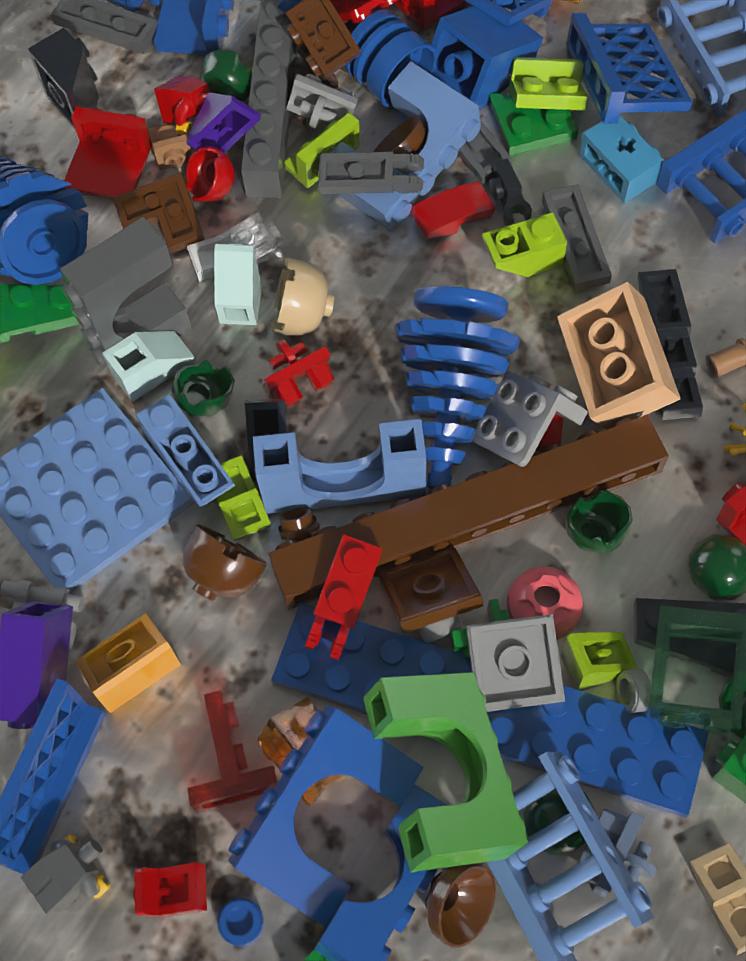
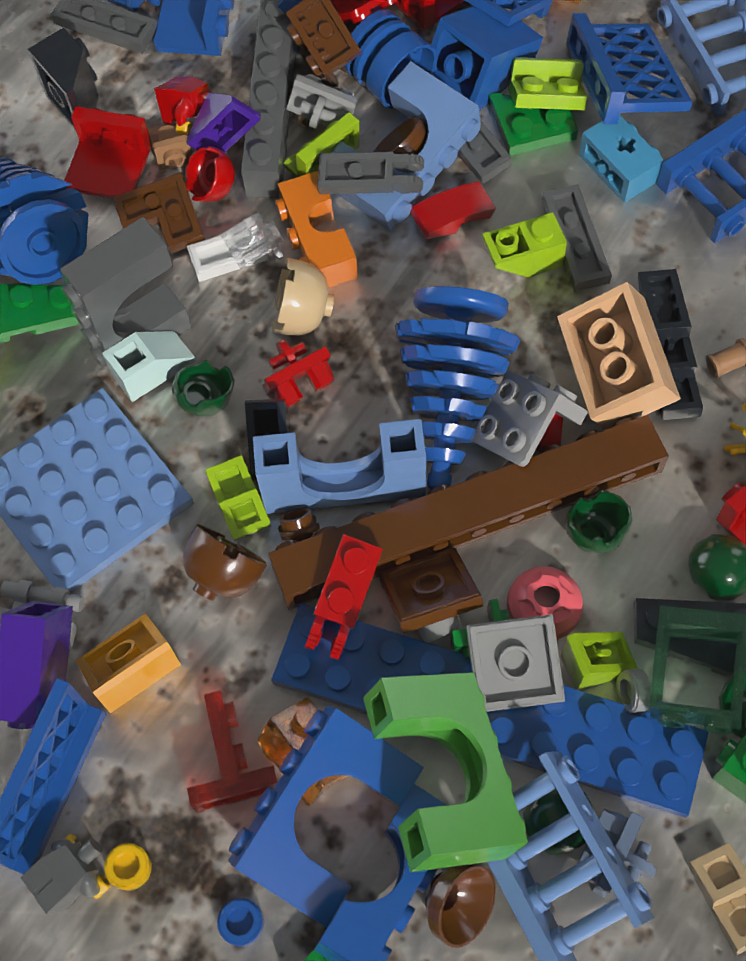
red bracket [133,862,207,918] -> none
medium blue slope [136,394,235,508] -> none
dark green hair [200,50,252,102] -> none
light aqua slope [214,243,262,326] -> none
black plate [489,158,532,226] -> none
none -> yellow tile [104,843,152,891]
none -> orange arch [275,170,358,288]

